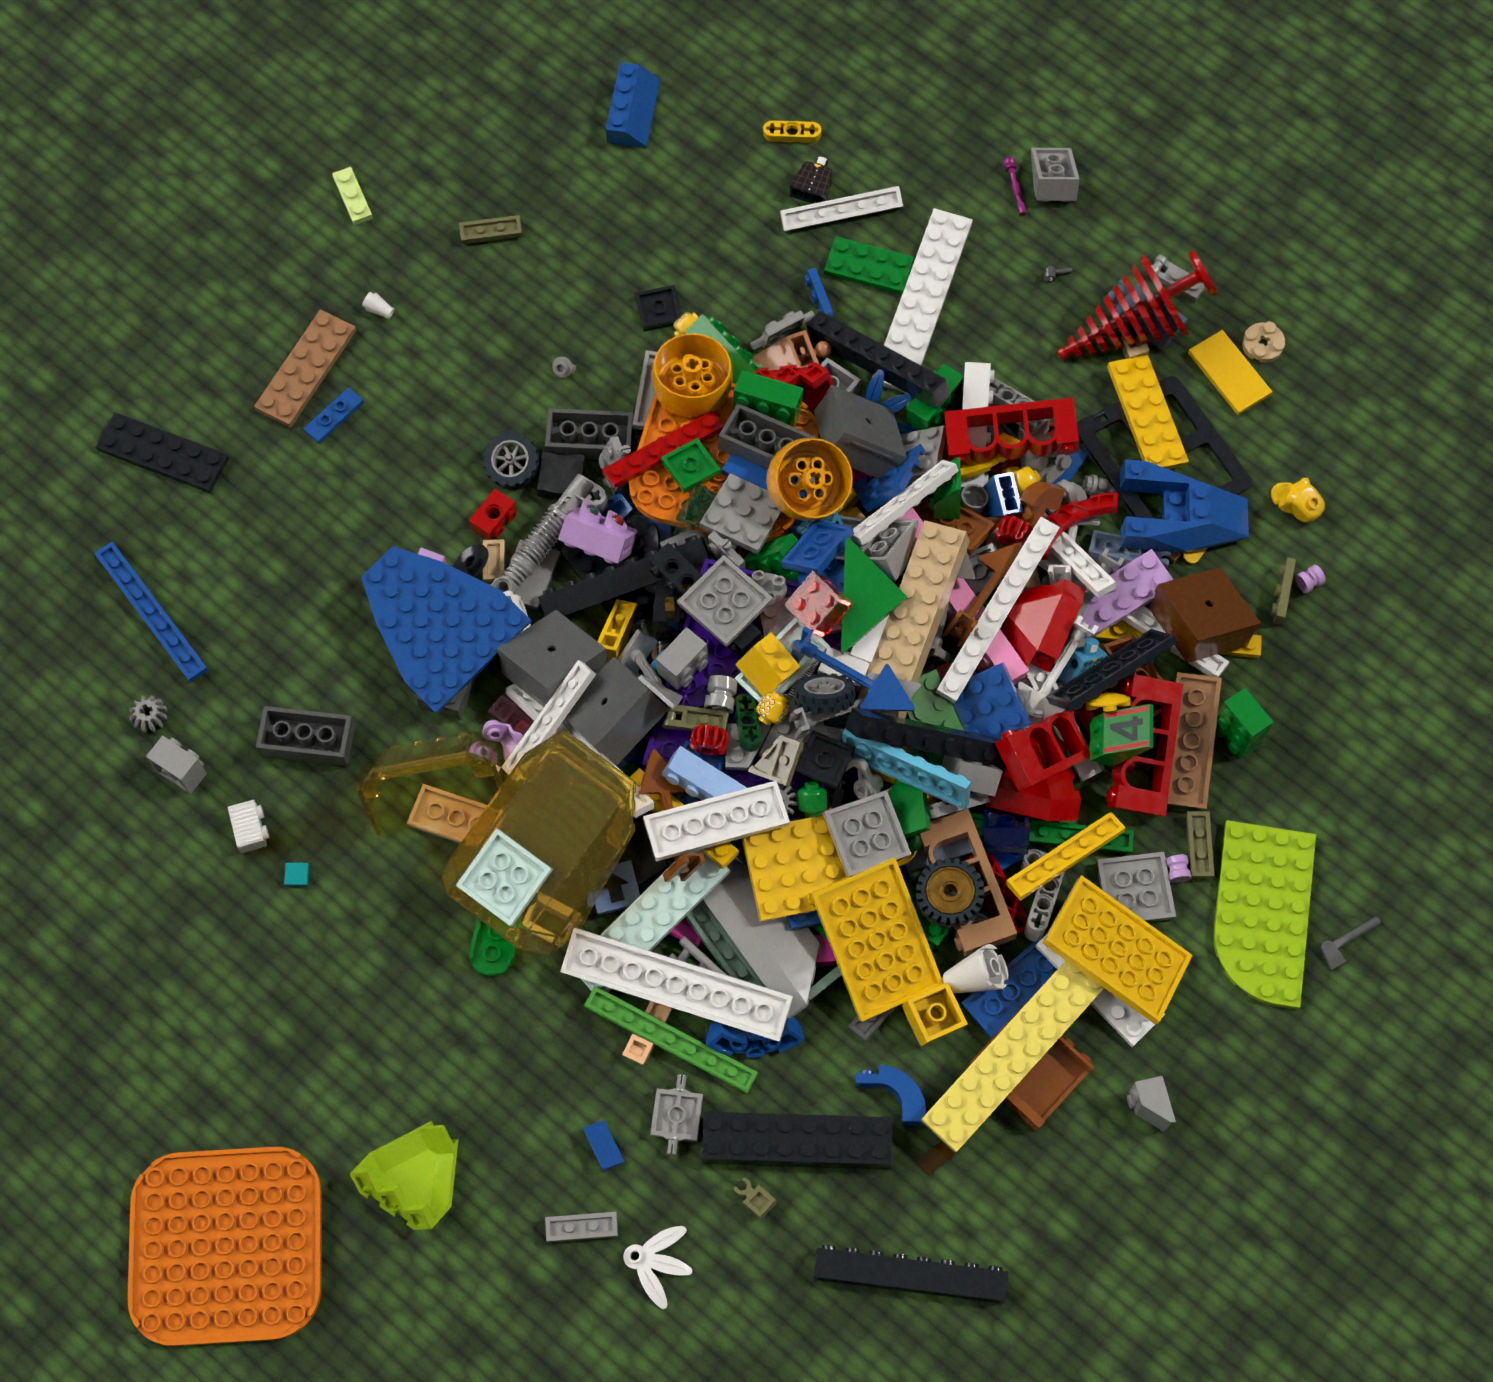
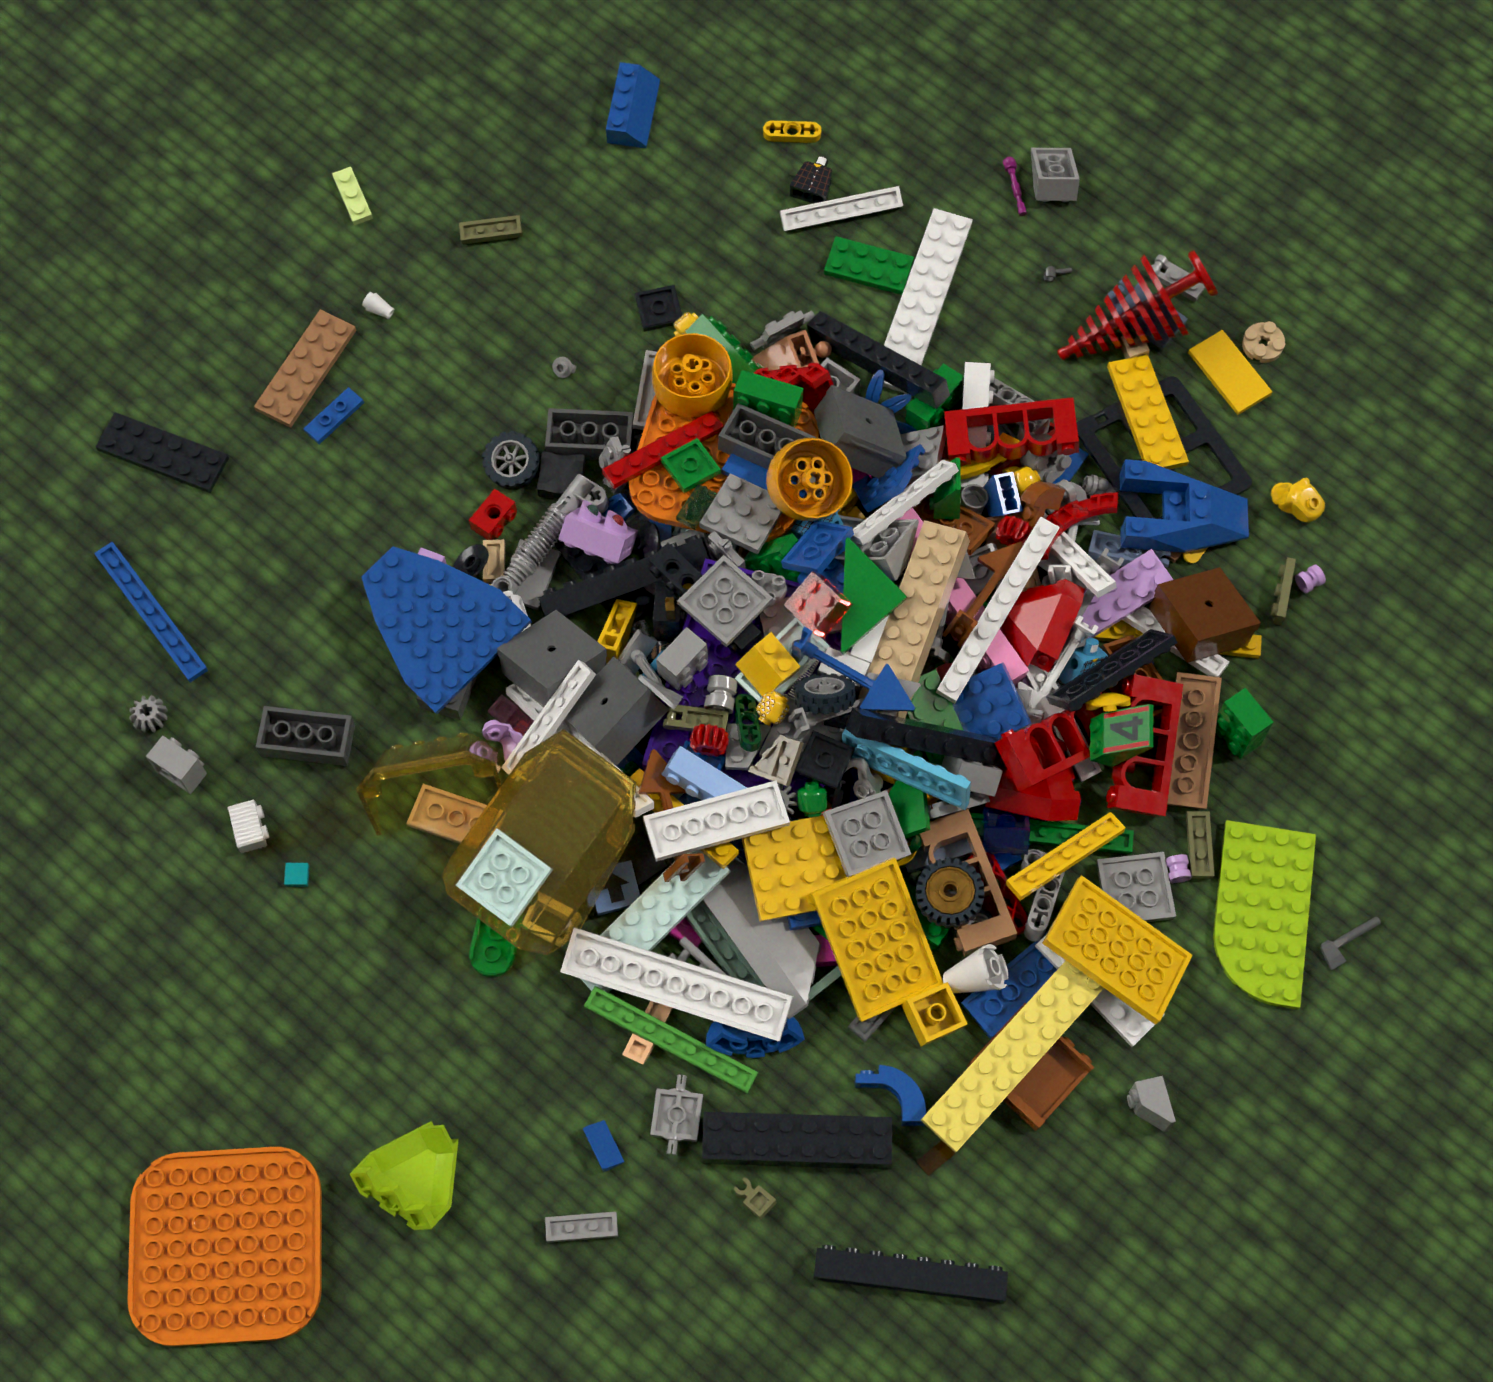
white plant [623,1226,692,1309] -> none
blue plate [804,268,834,318] -> none

